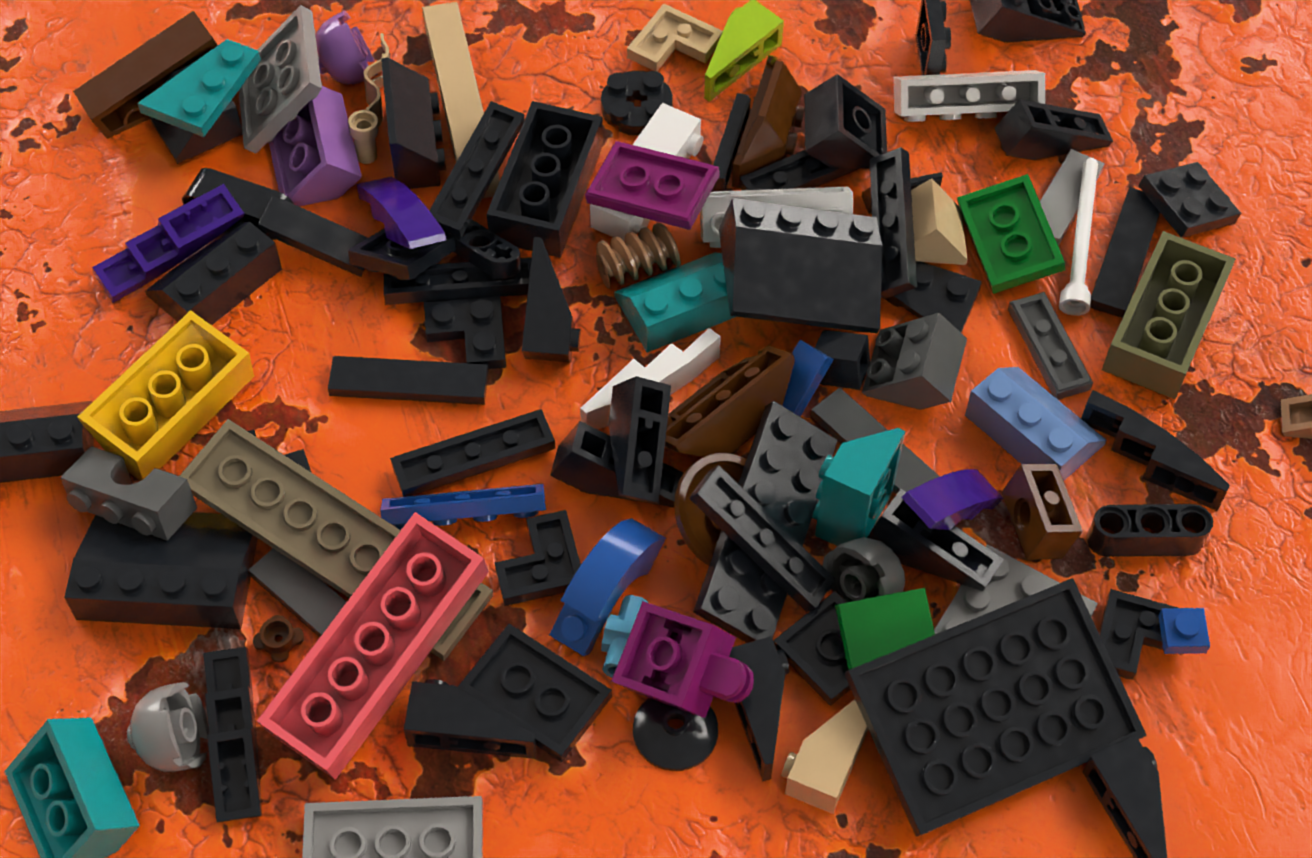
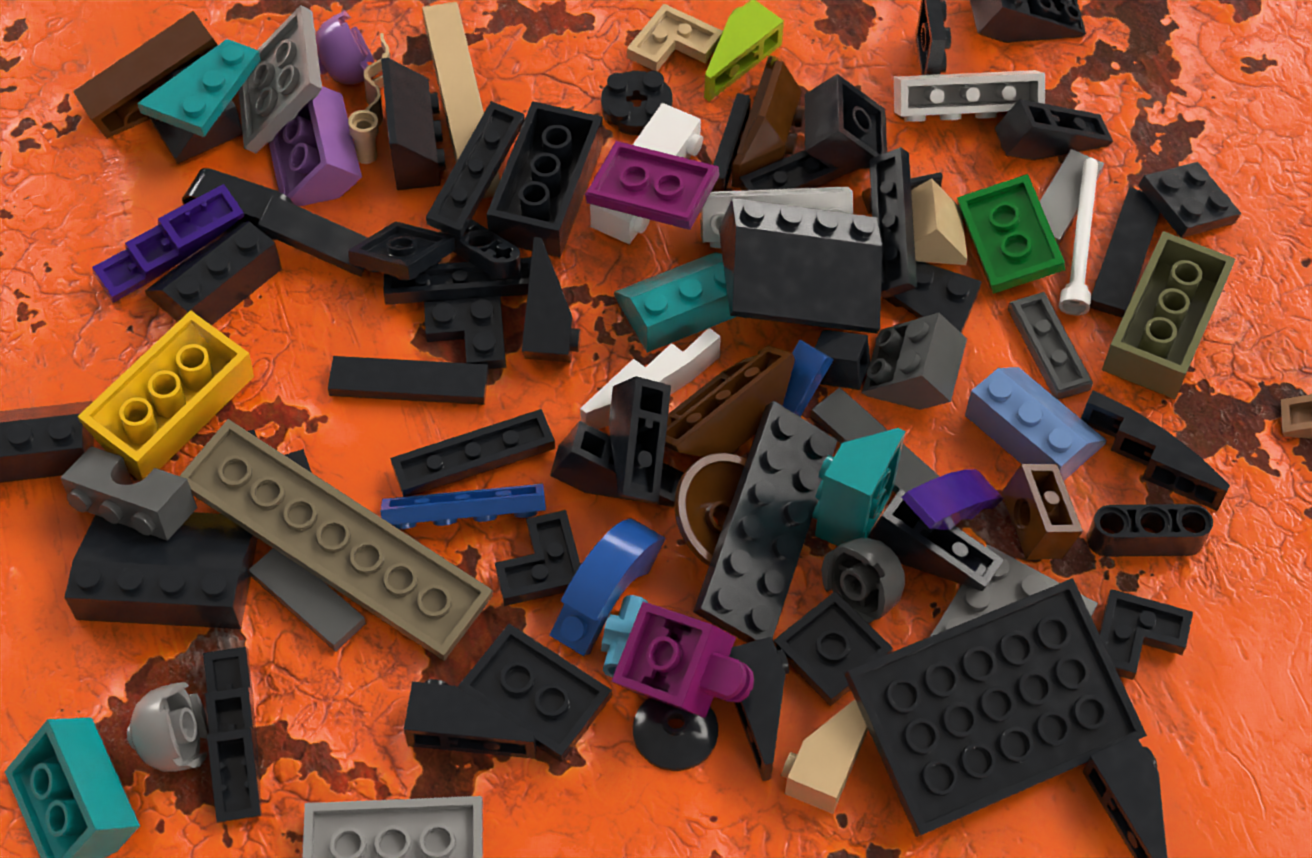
reddish brown plate [253,615,304,662] -> none
coral brick [257,512,488,780] -> none
dark purple slope [356,177,446,249] -> none
medium nougat piece [596,223,681,289] -> none
black plate [689,465,835,612] -> none
green slope [835,588,935,670] -> none
blue plate [1158,608,1210,654] -> none

